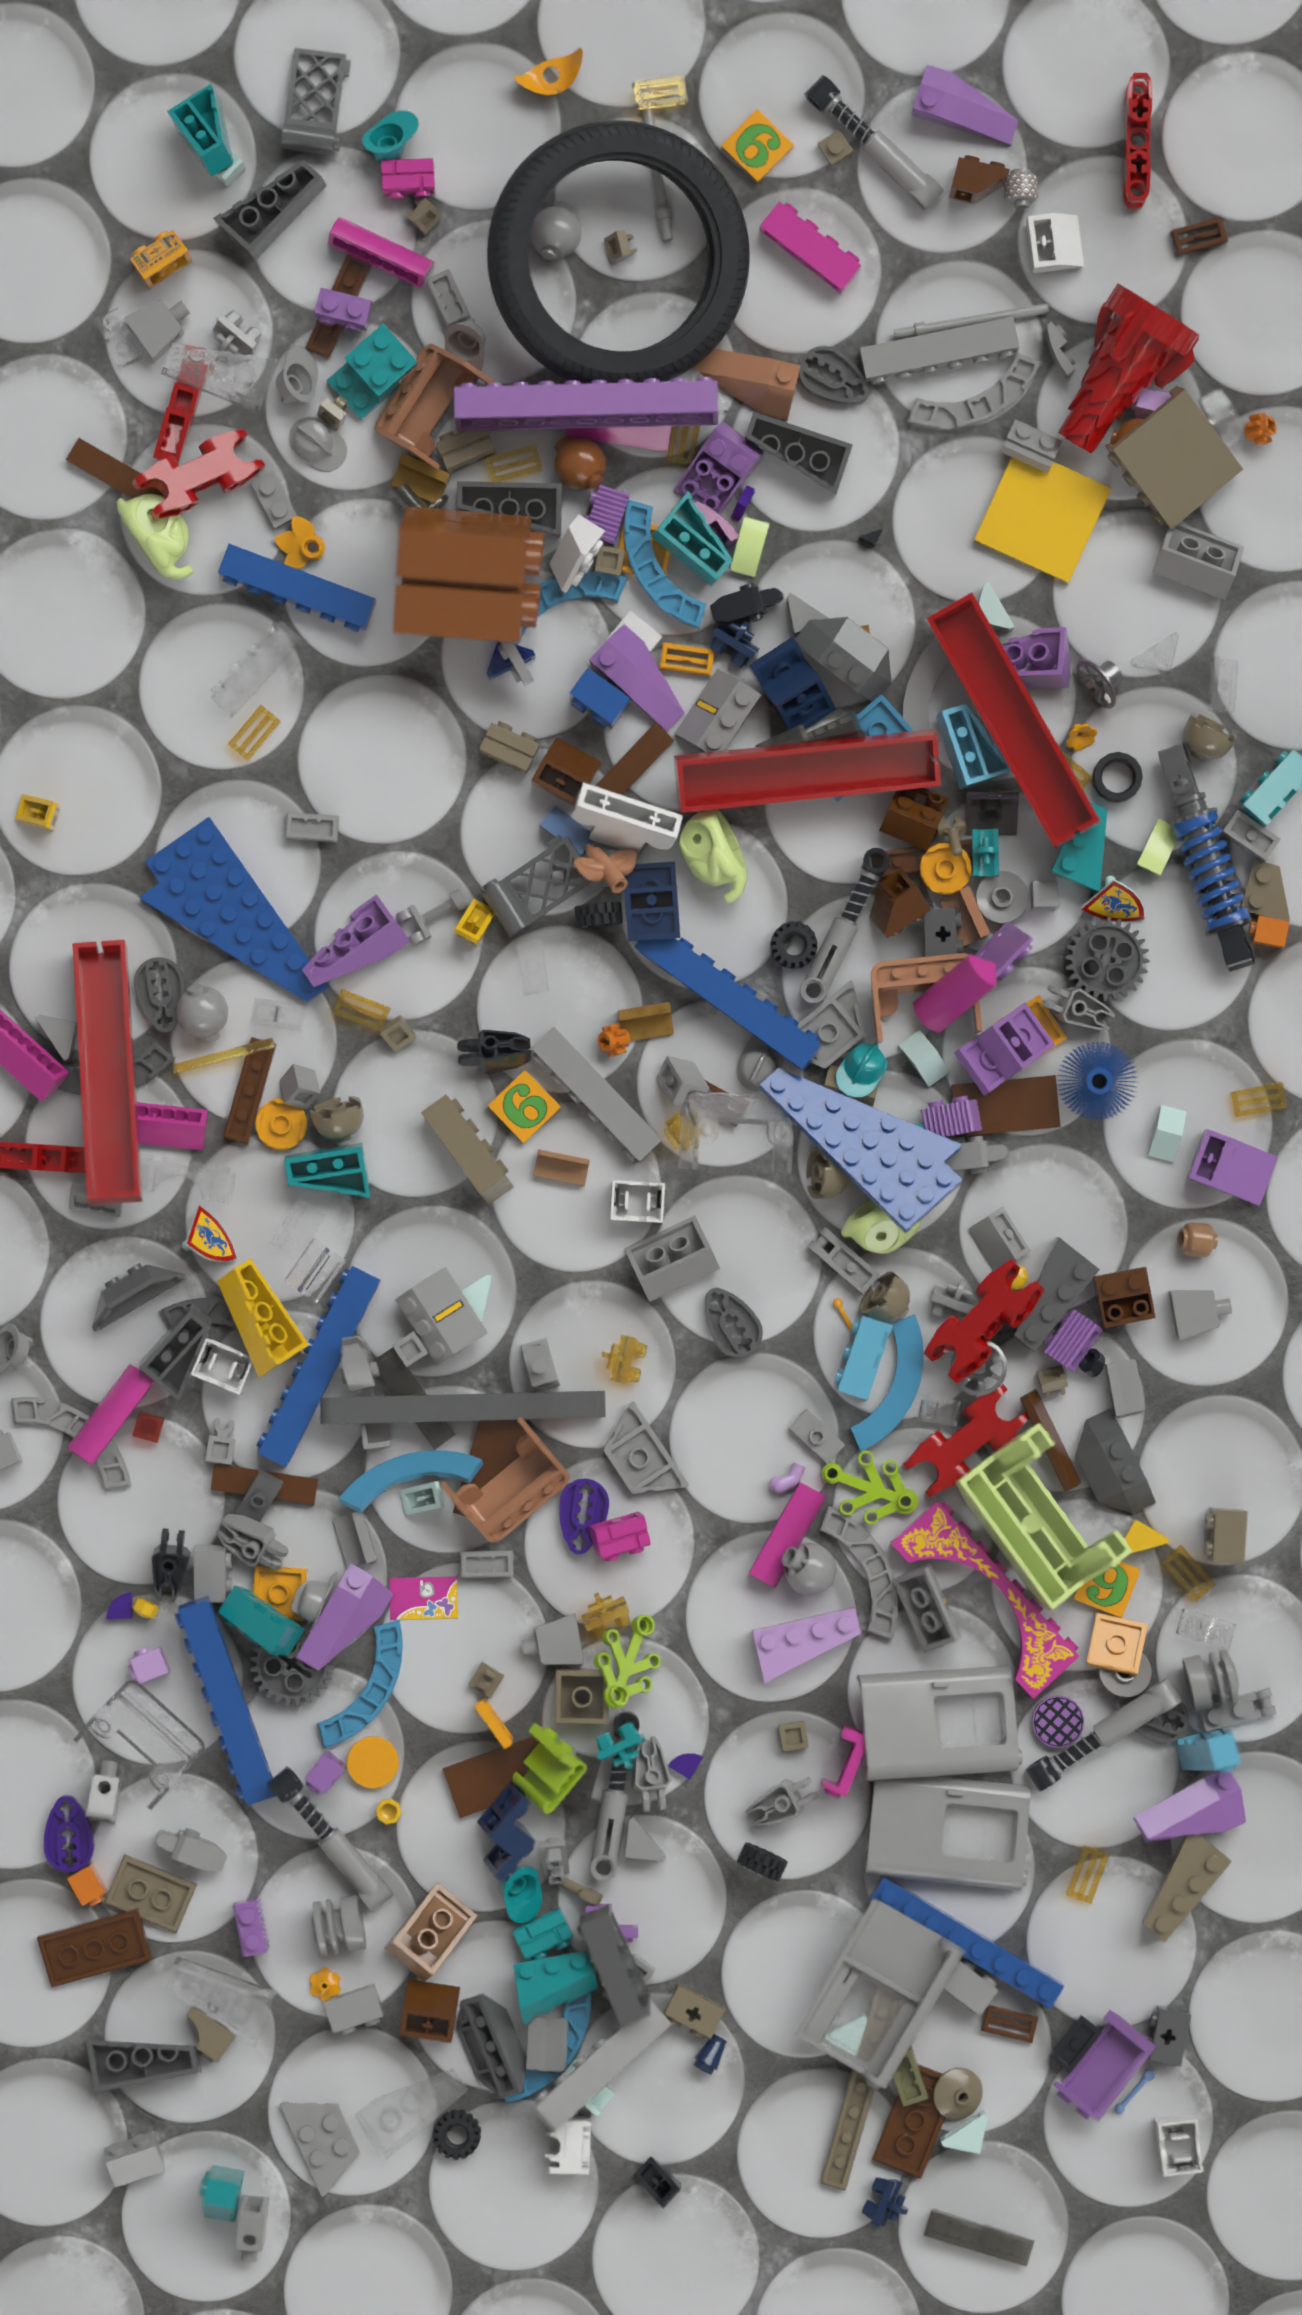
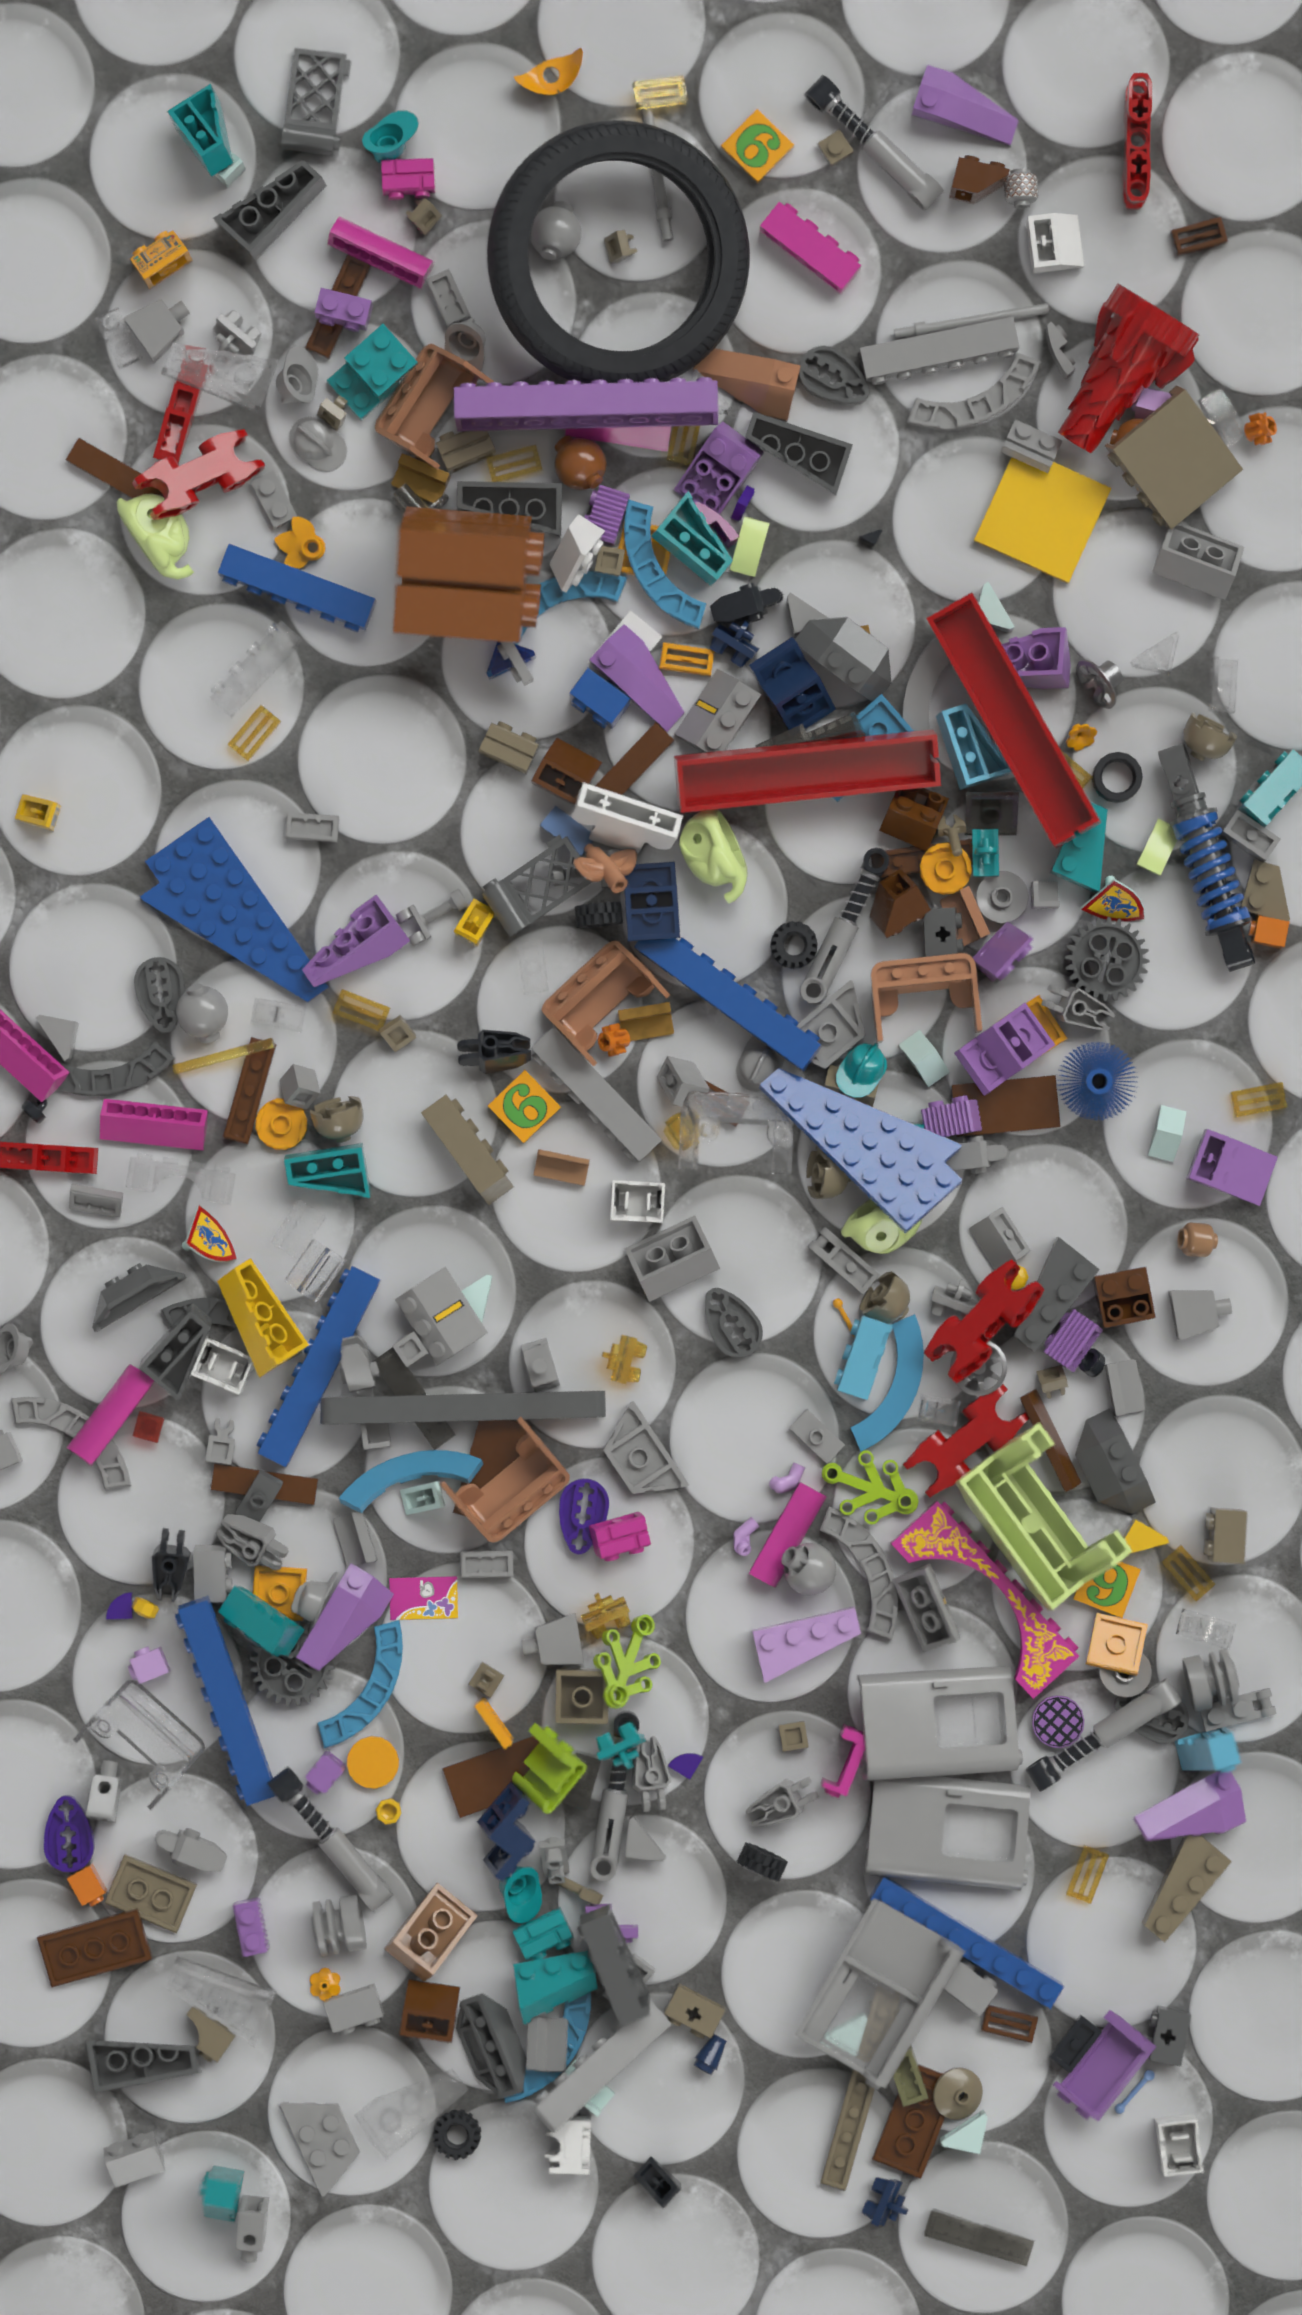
red piece [72,939,143,1206] -> none
dark pink brick [913,955,996,1033] -> none
none -> black tile [21,1099,48,1124]
none -> nougat windscreen [542,941,670,1067]
none -> lavender arm [733,1517,760,1556]

